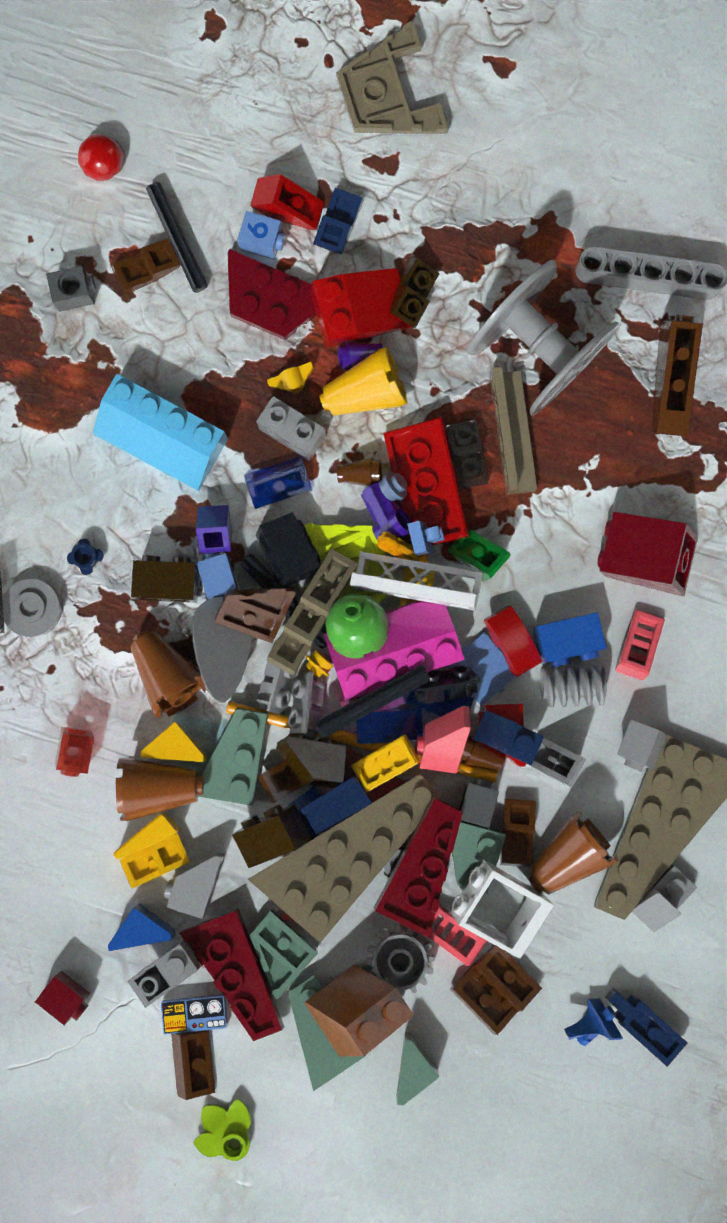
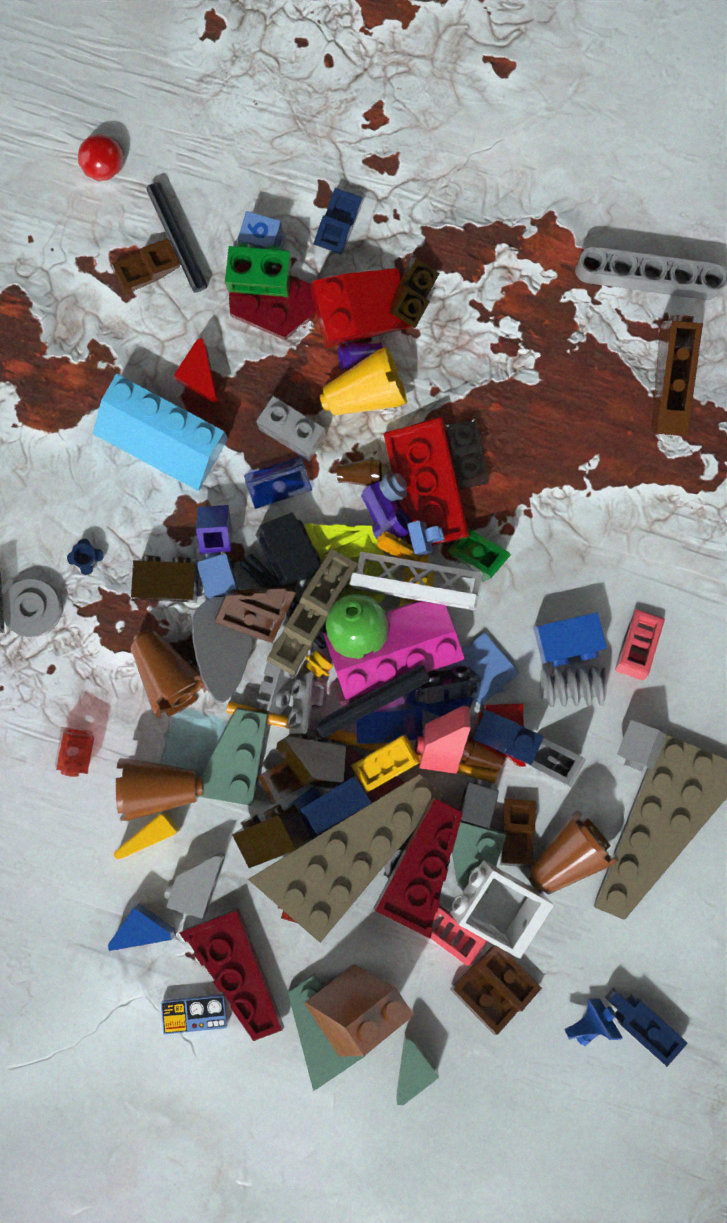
dark red brick [35,970,91,1026] -> none
dark grey brick [46,266,97,312] -> none
yellow slope [119,833,190,889] -> none
light grey slope [127,940,201,1008] -> none
yellow slope [140,722,208,762] -> none
reddish brown slope [171,1030,215,1100] -> none
lime plate [193,1099,251,1161] -> none
red slope [250,174,324,230] -> none
sand green wing [250,909,318,1000] -> none
yellow piece [267,362,314,393] -> none
dark tan wing [336,21,448,134] -> none
light grey gear [366,923,435,996] -> none
light grey piece [467,260,621,416] -> none
red slope [484,605,543,677] -> none
dark tan fence [490,367,537,495] -> none
dark red slope [597,512,698,596] -> none
light grey slope [632,864,697,932] -> none
none -> red slope [173,338,219,405]
none -> green brick [225,243,292,297]

